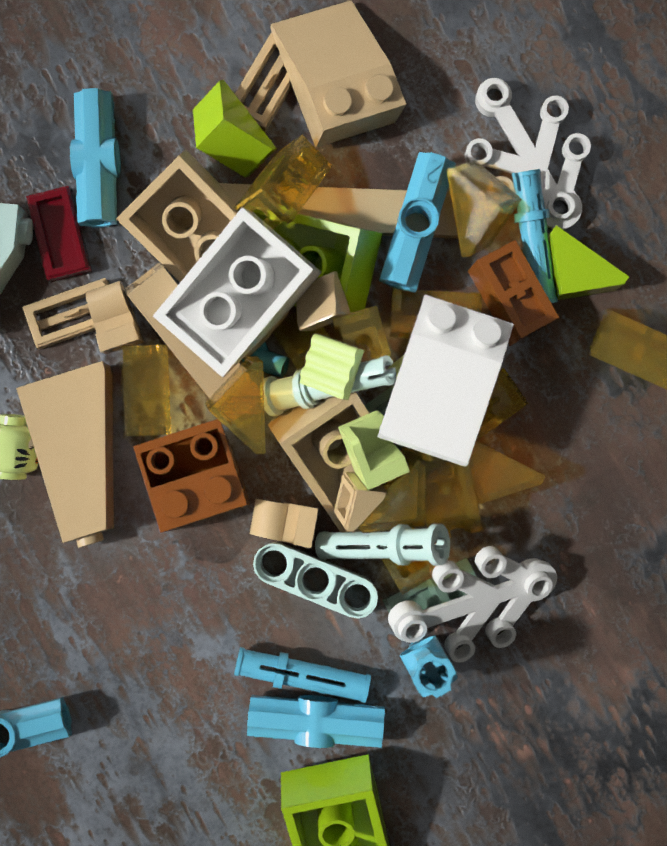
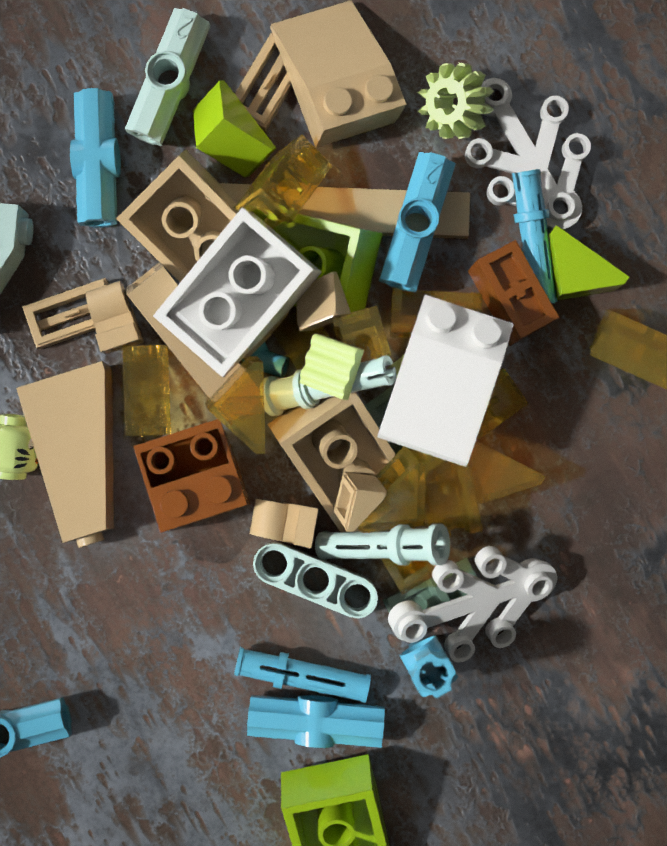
dark red tile [26,185,92,282] -> none
yellowish green panel [338,410,410,490] -> none
clear yellow slope [446,160,522,257] -> none
none -> light aqua piece [125,8,210,146]
none -> yellowish green gear [417,63,494,139]

